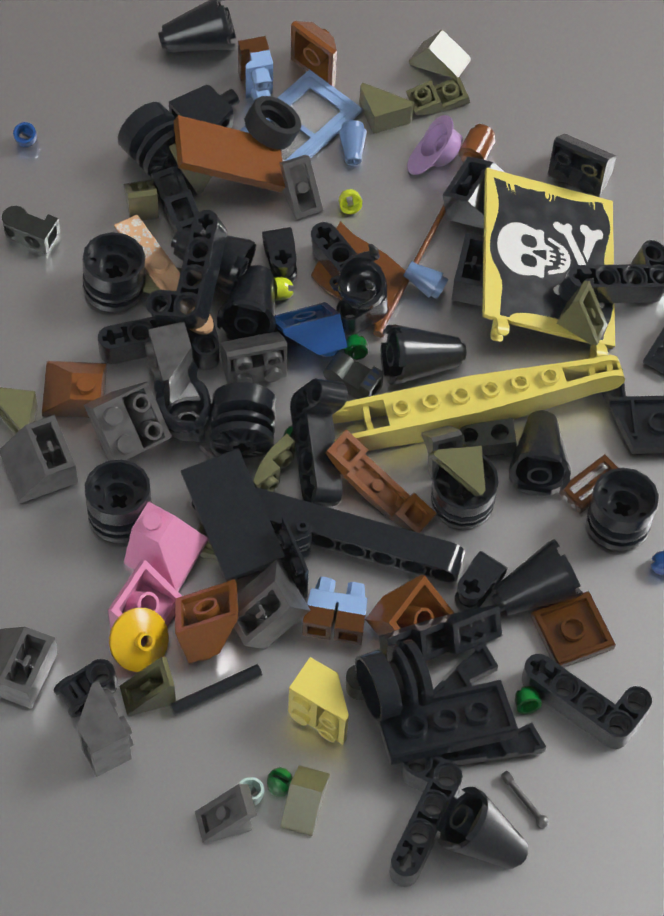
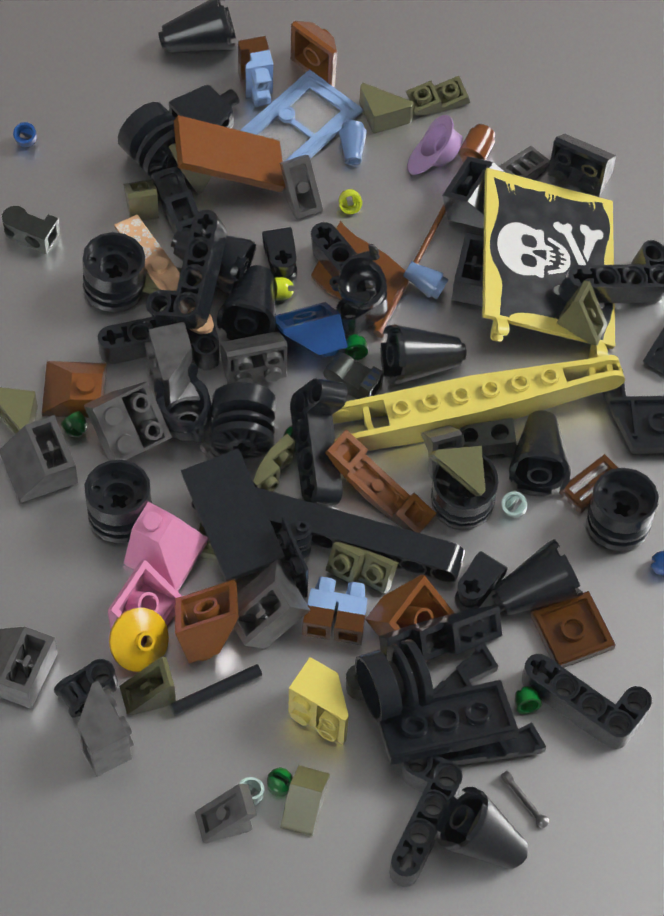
black tyre [244,96,302,149] -> none
slope [409,30,471,79] -> none
none -> green hinge [60,411,88,438]
none -> olive slope [325,542,398,593]
none -> flat silver slope [499,146,550,180]
none -> light aqua hinge [502,491,527,517]

